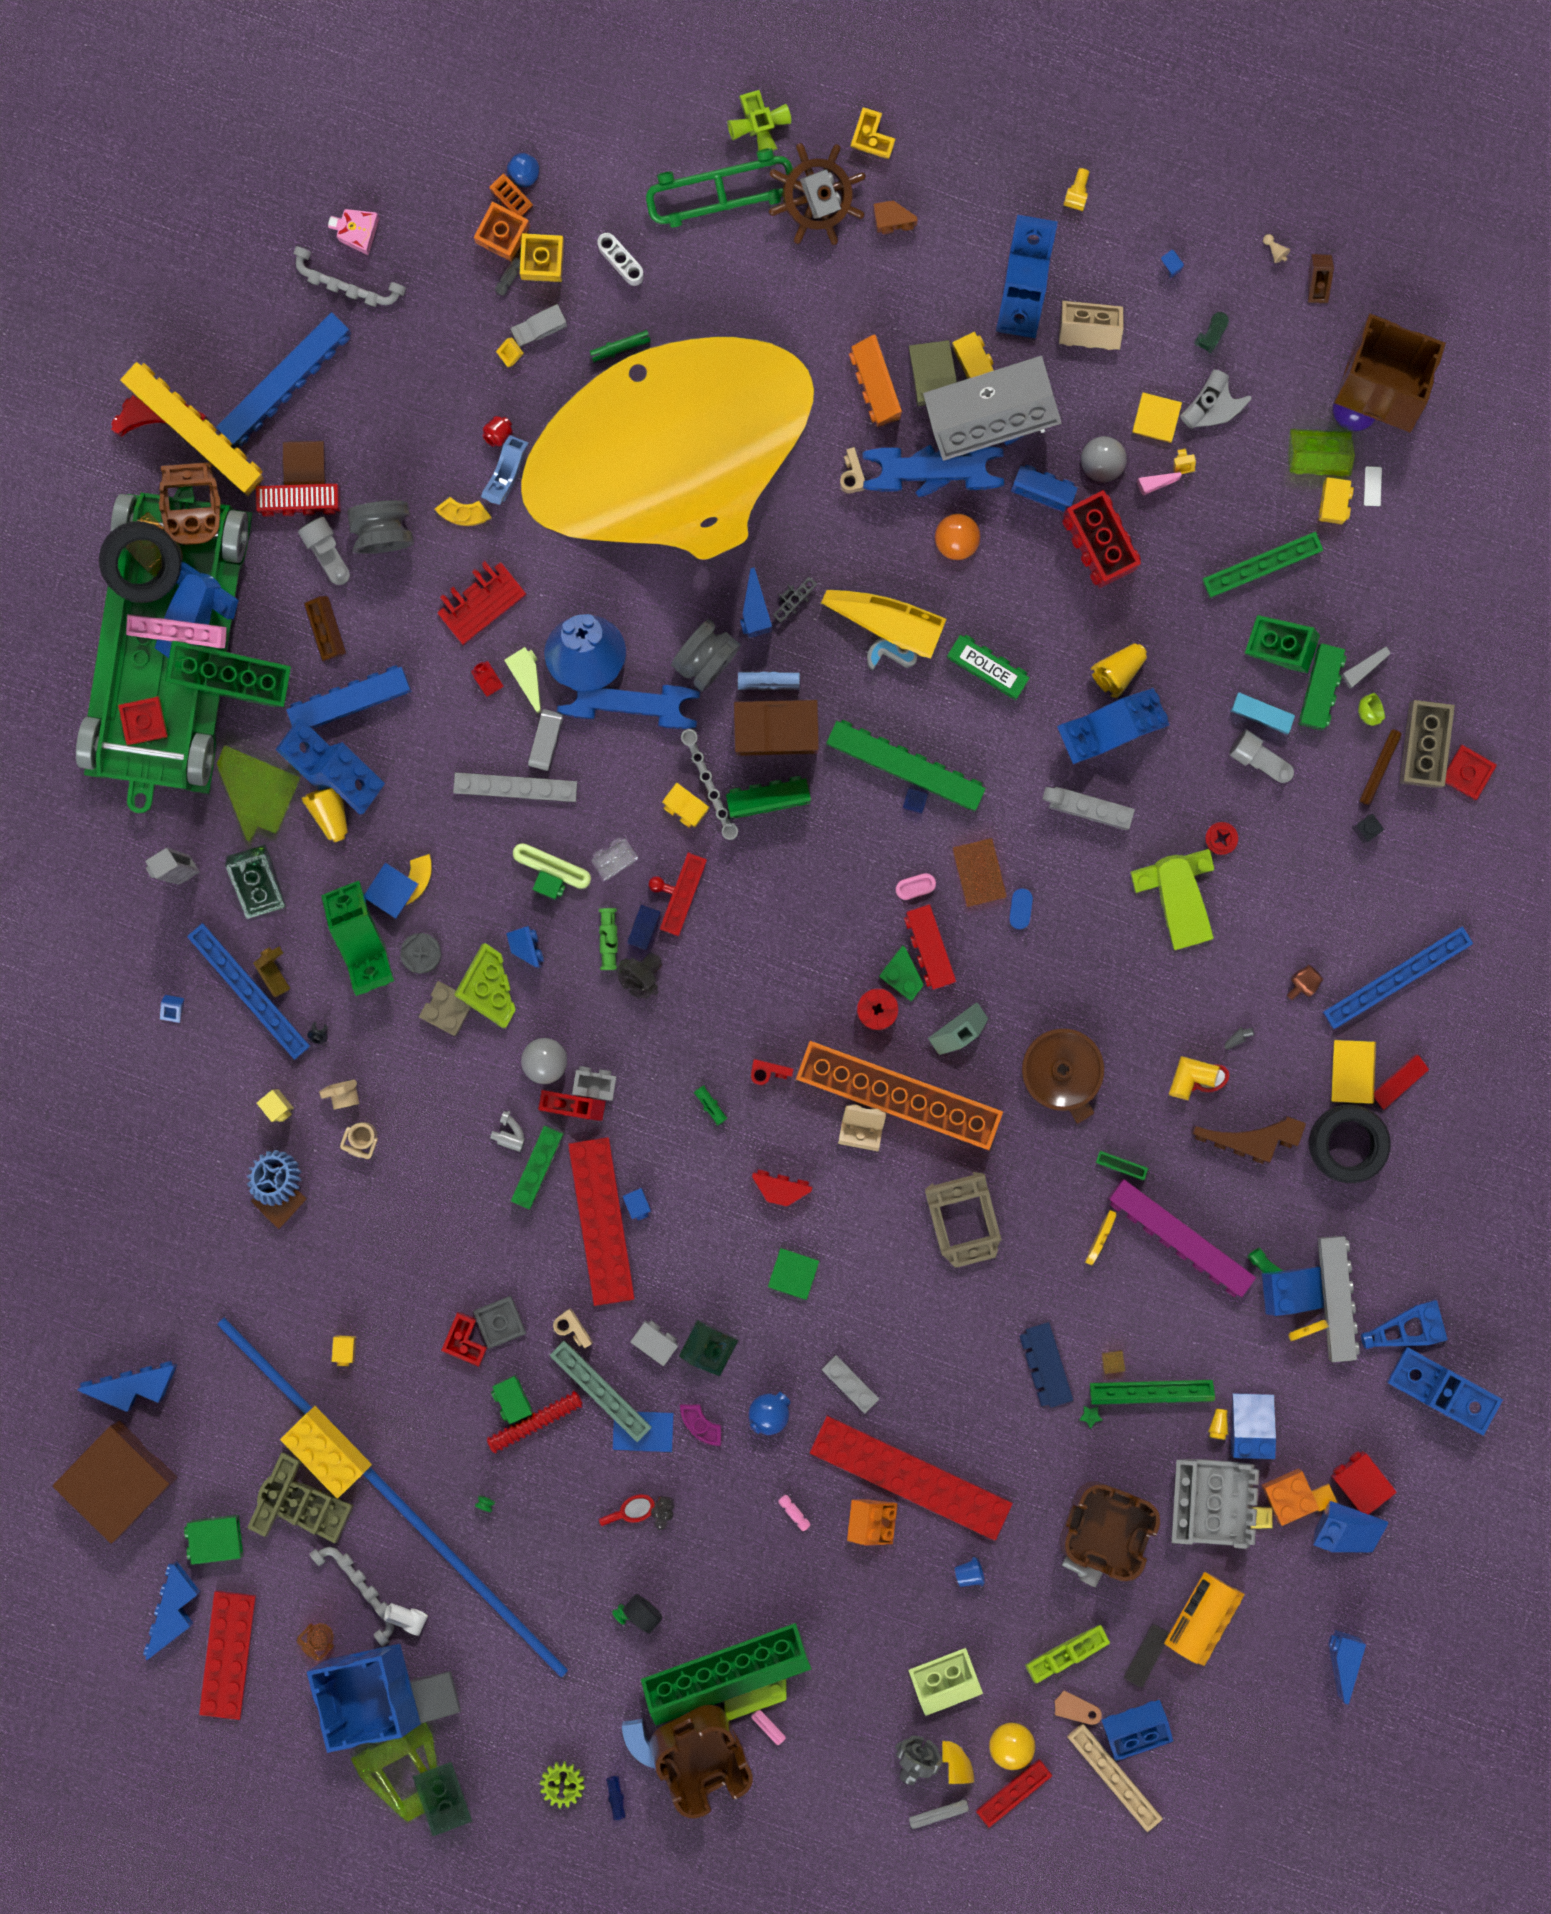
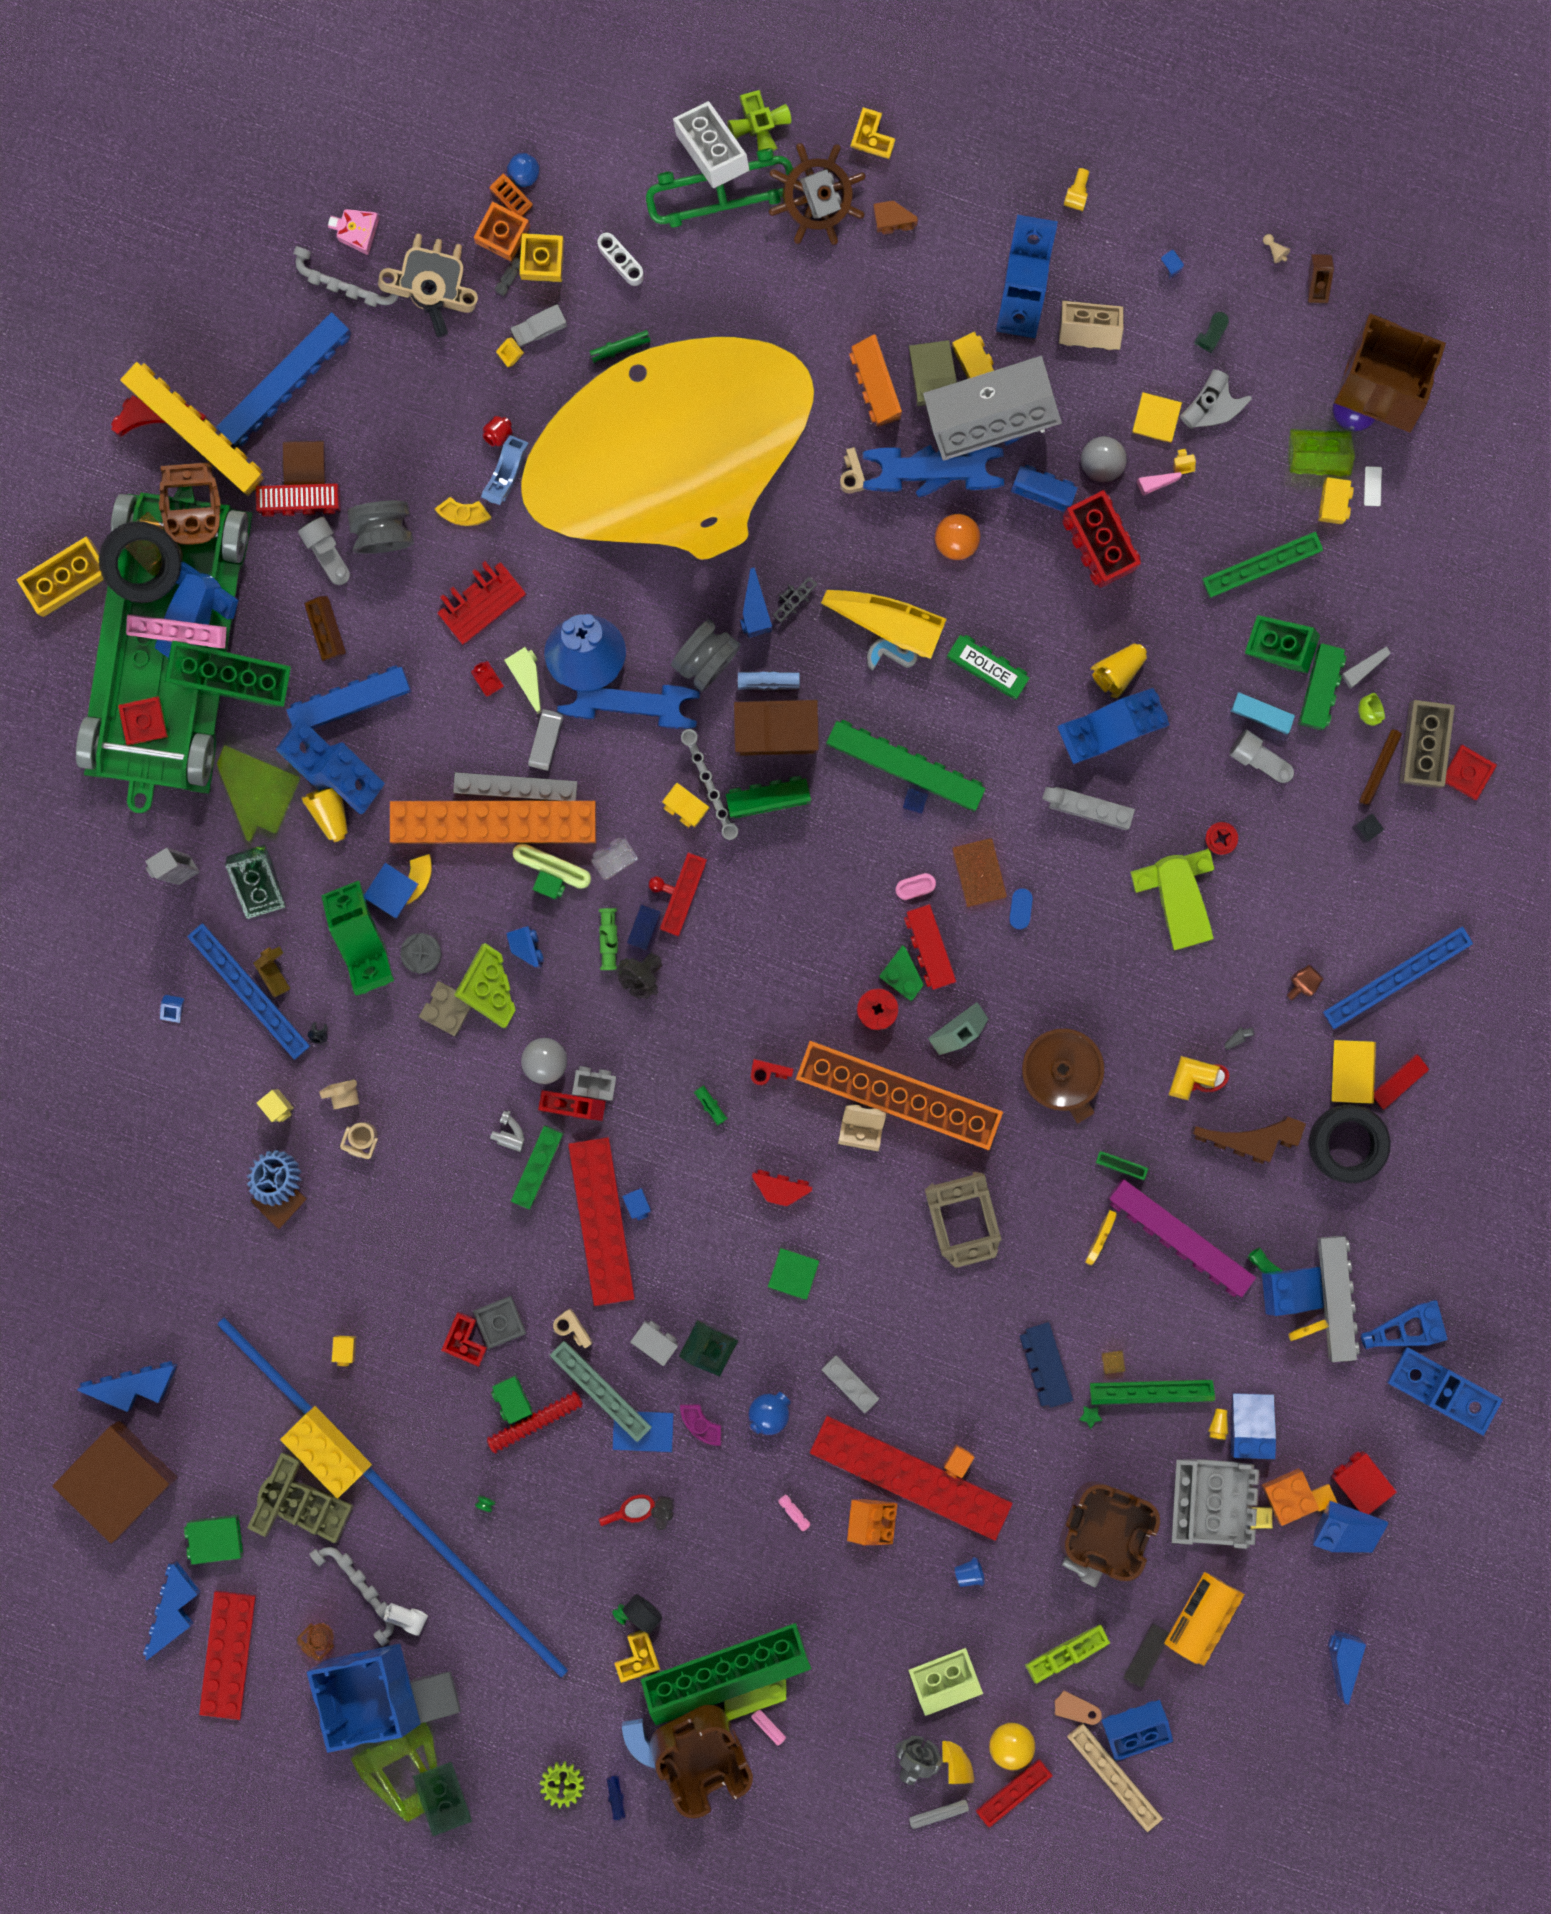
none -> yellow brick [16,537,104,617]
none -> piece [378,234,478,337]
none -> orange brick [390,801,597,844]
none -> yellow brick [614,1630,660,1683]
none -> white brick [673,101,749,188]
none -> orange brick [943,1444,975,1479]

